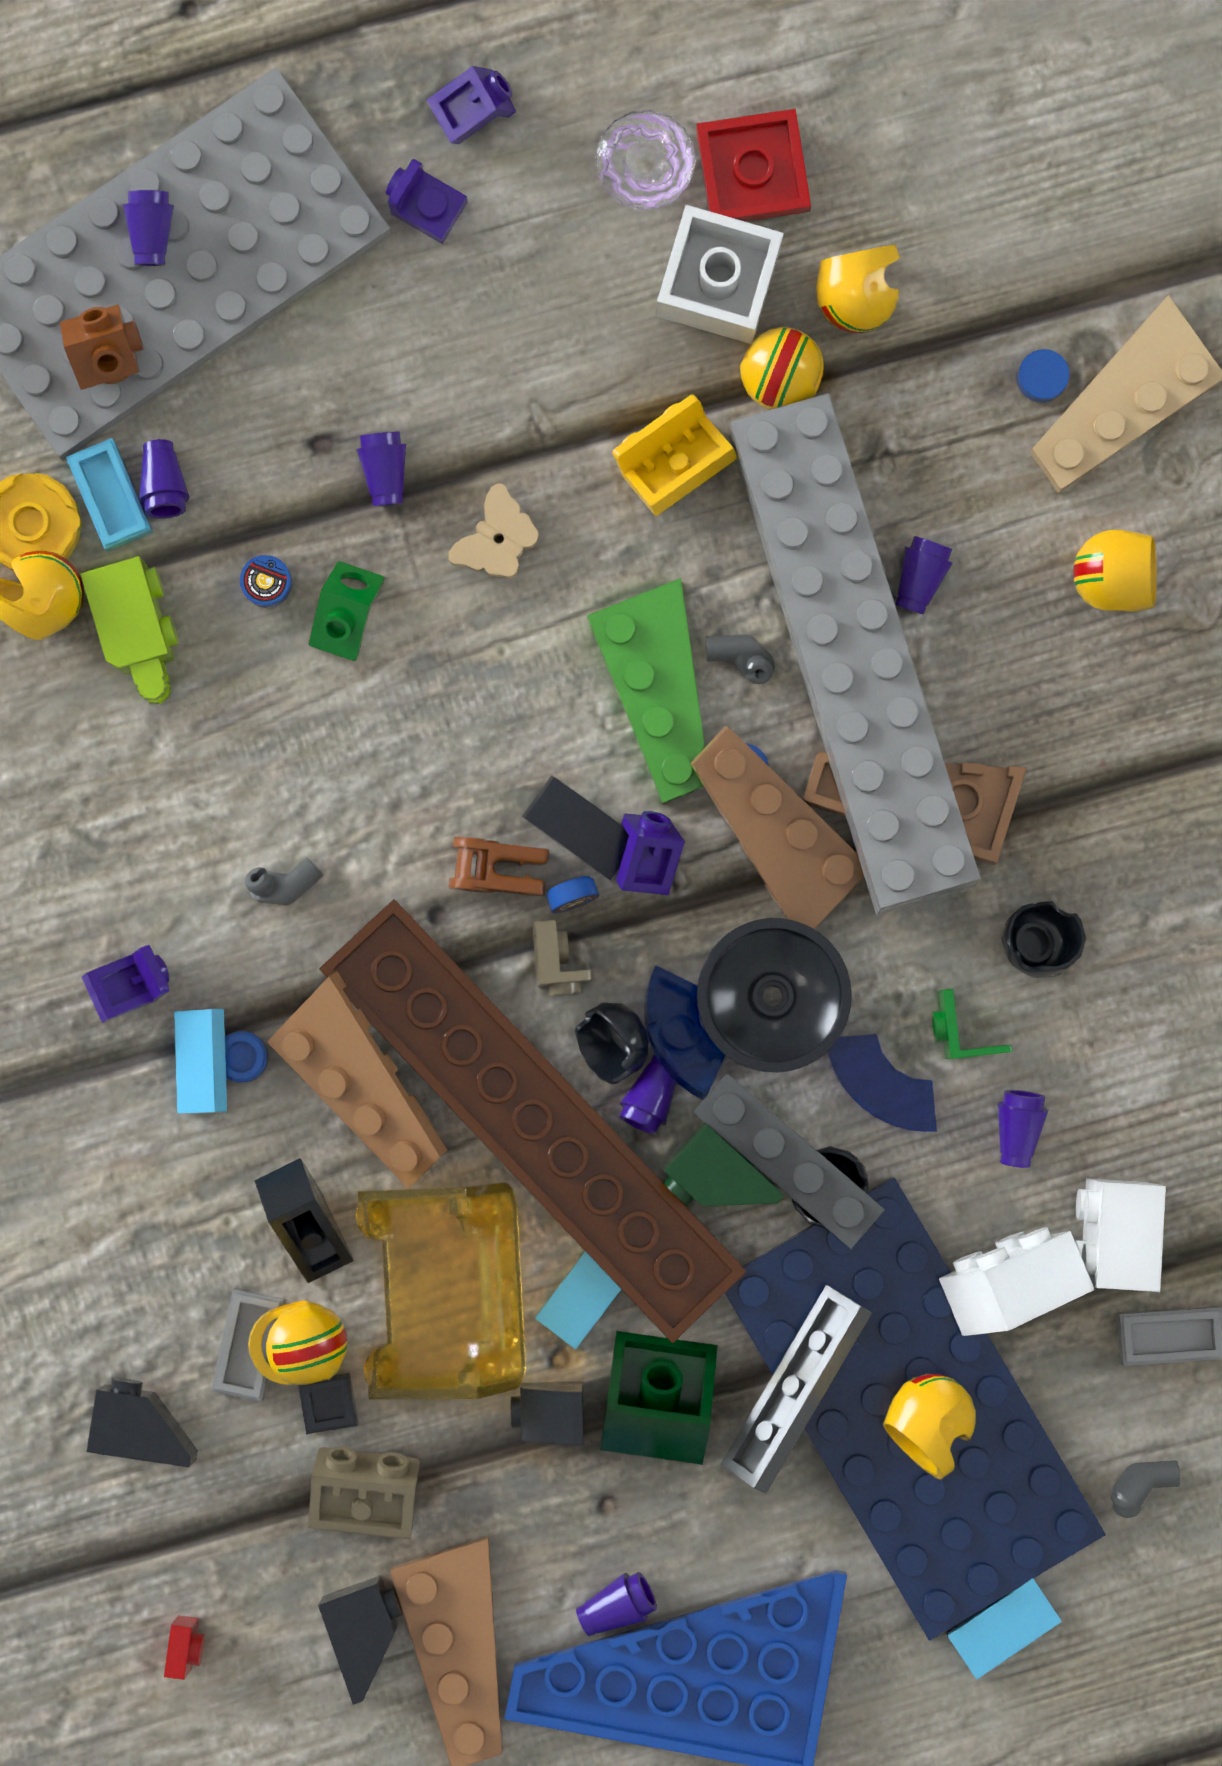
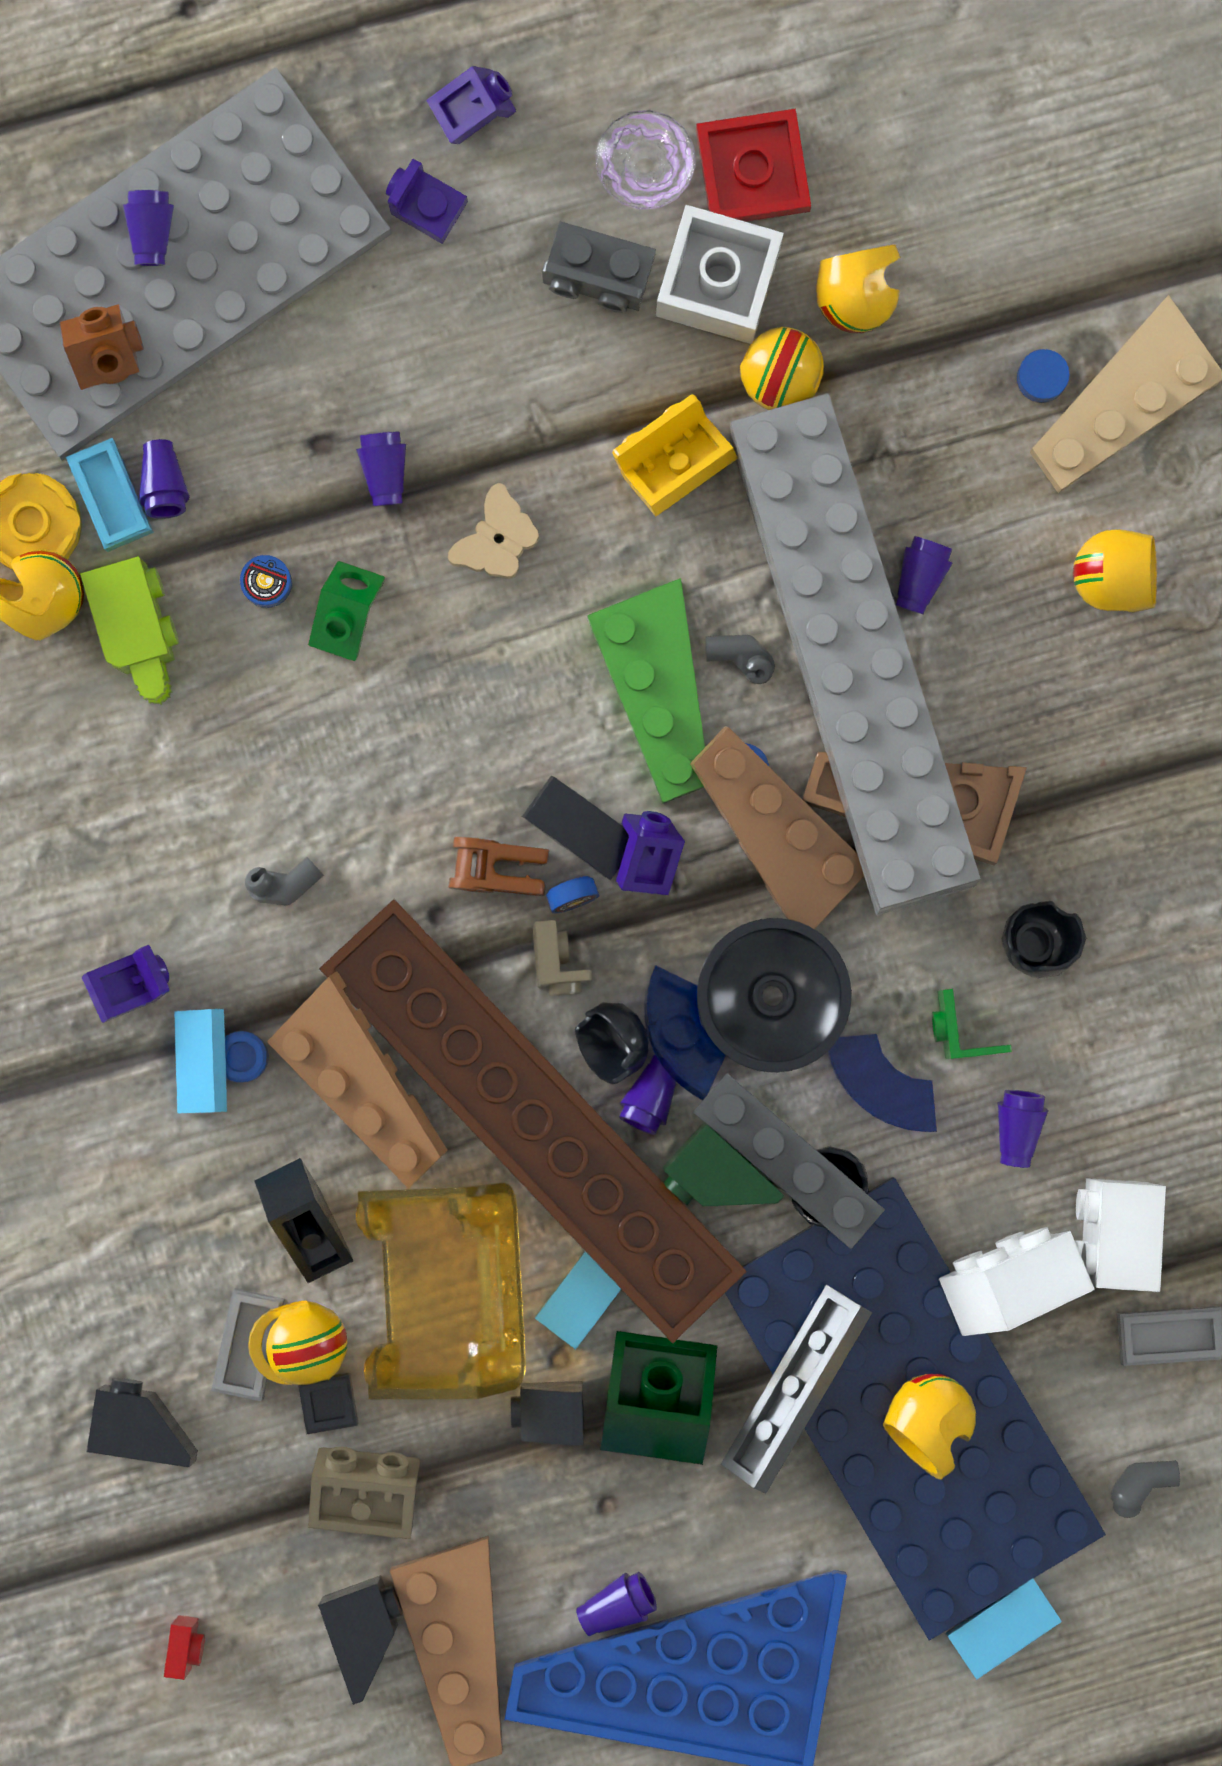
none -> dark grey bracket [542,221,656,313]

